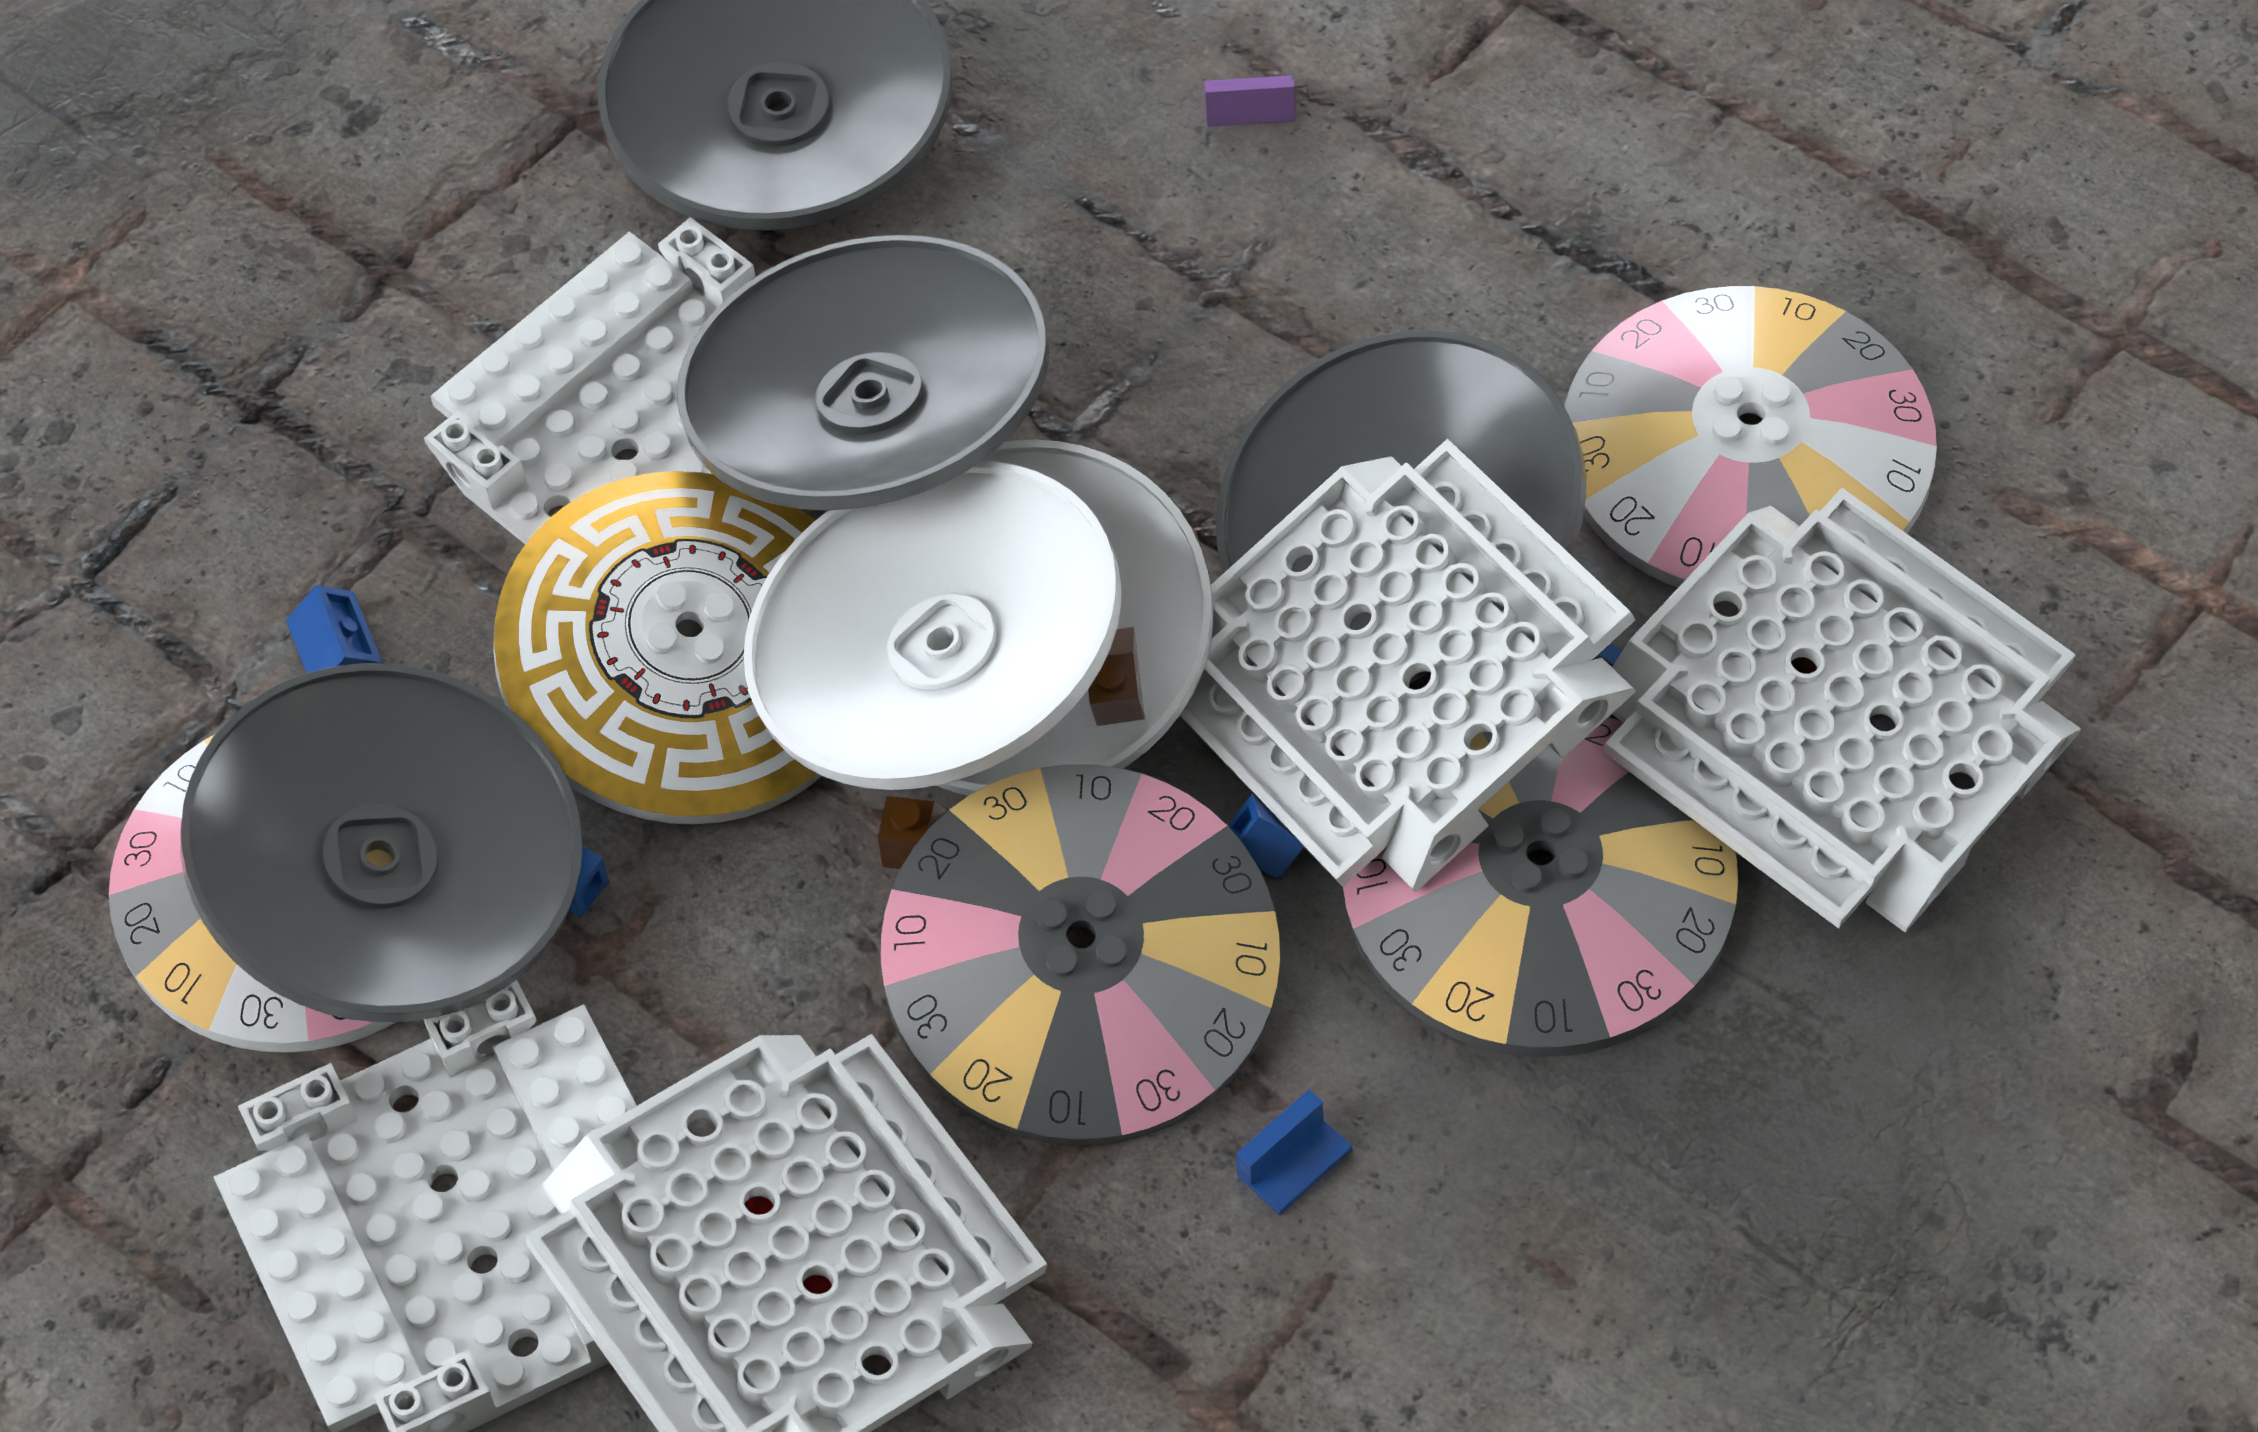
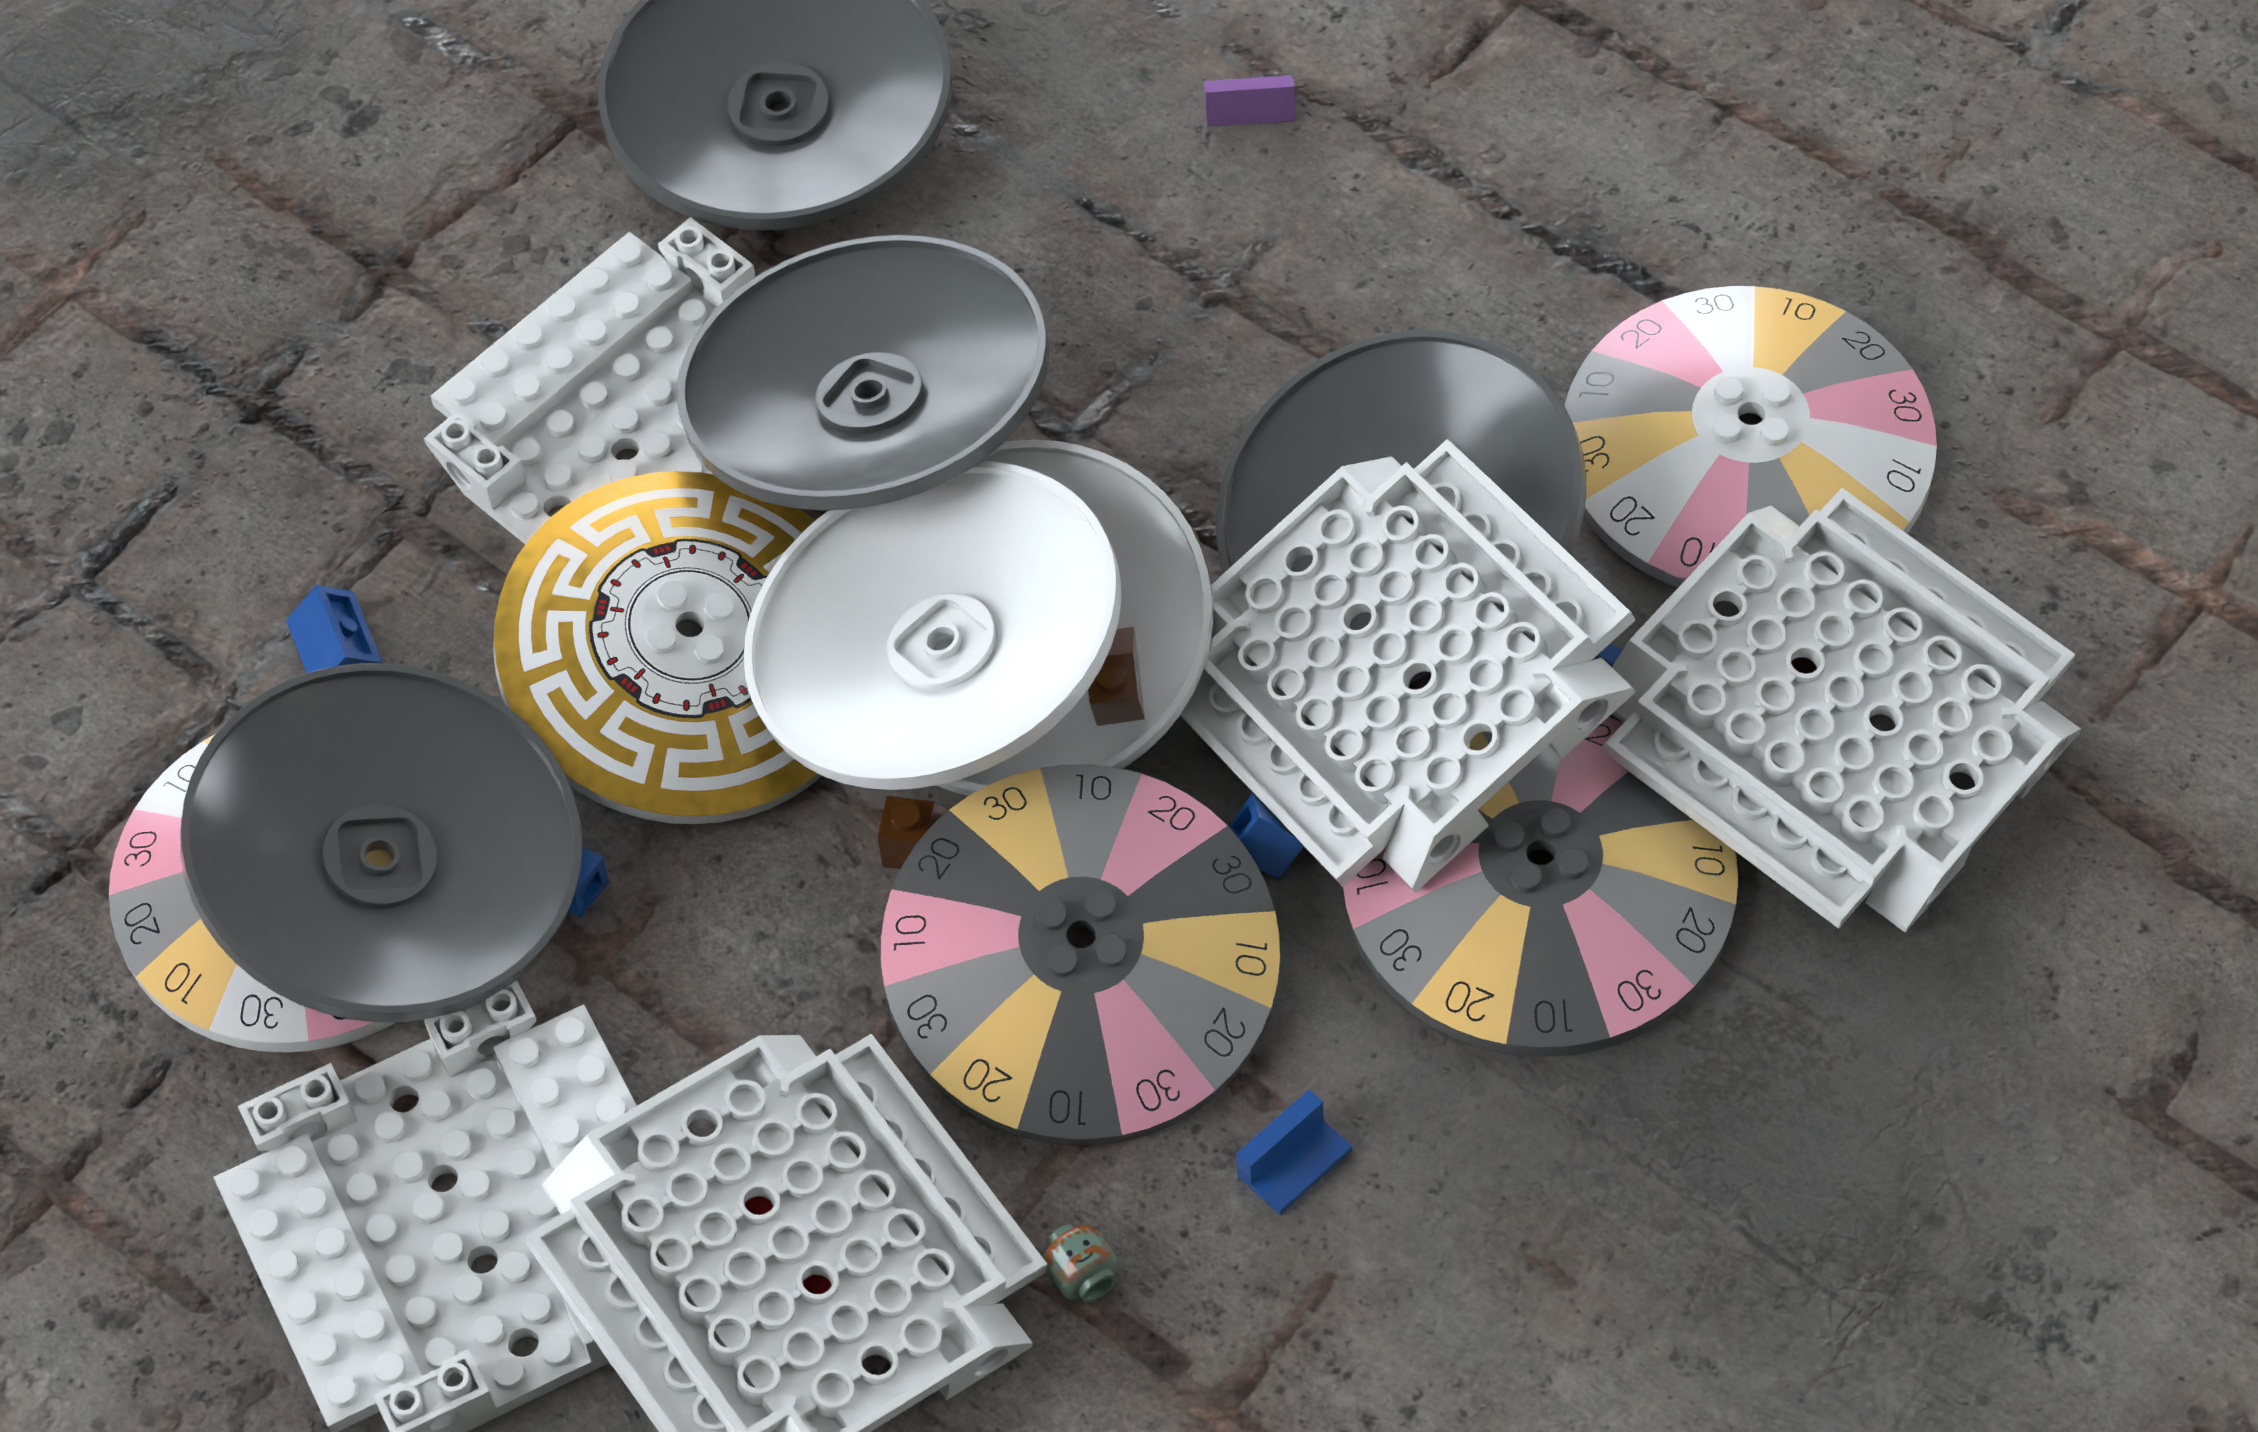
none -> sand green head [1043,1224,1119,1303]

